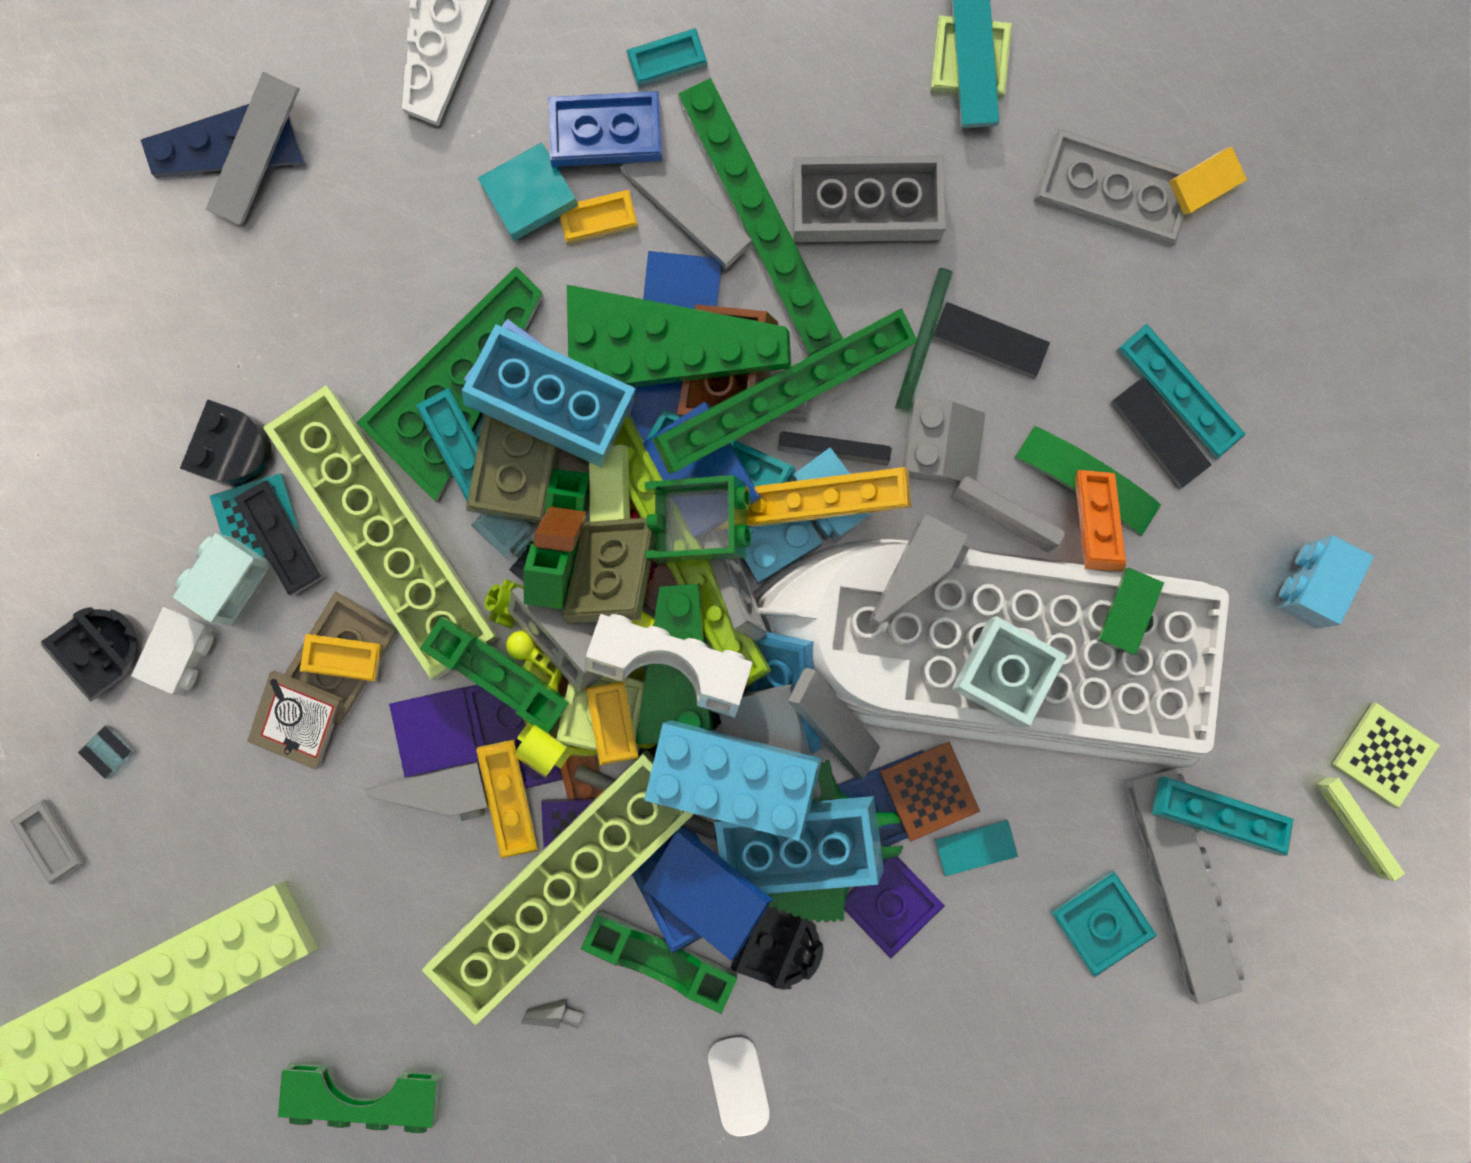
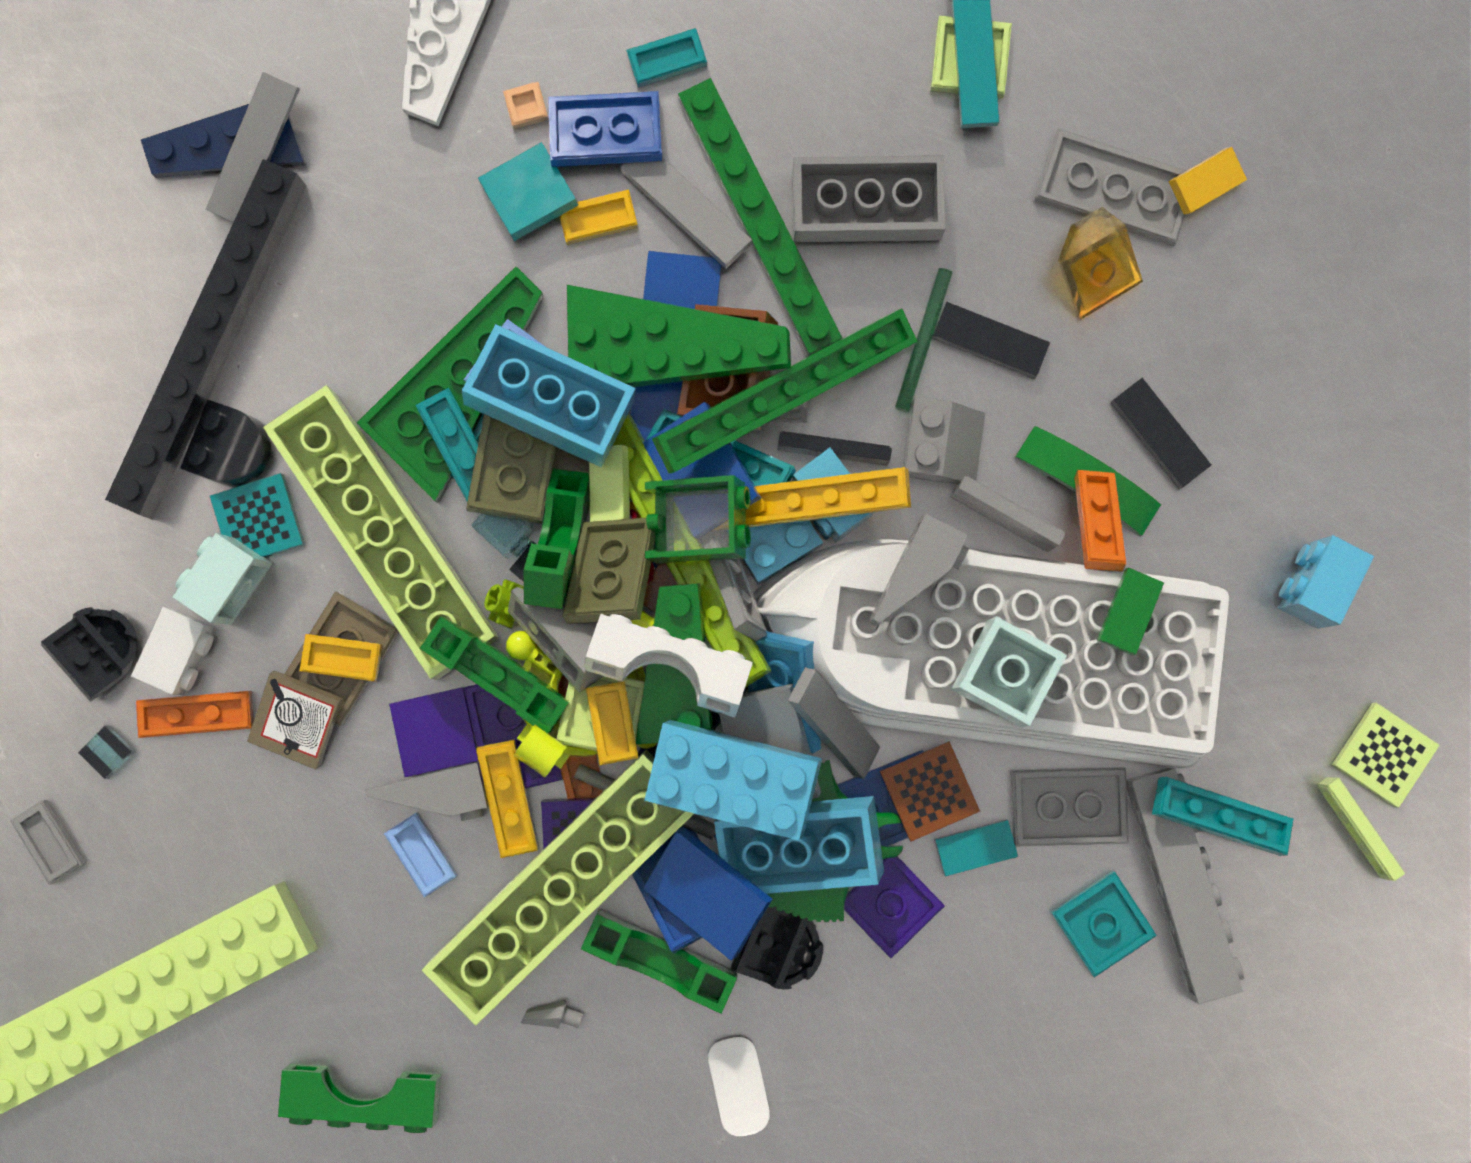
black tile [234,480,324,596] -> none
dark orange tile [534,507,586,552] -> none
teal tile [1117,324,1246,460] -> none
none -> black brick [105,159,307,520]
none -> orange tile [136,691,254,738]
none -> light blue tile [384,812,458,897]
none -> light nougat tile [503,82,549,129]
none -> light grey tile [1011,767,1129,847]
none -> clear yellow slope [1058,206,1143,320]

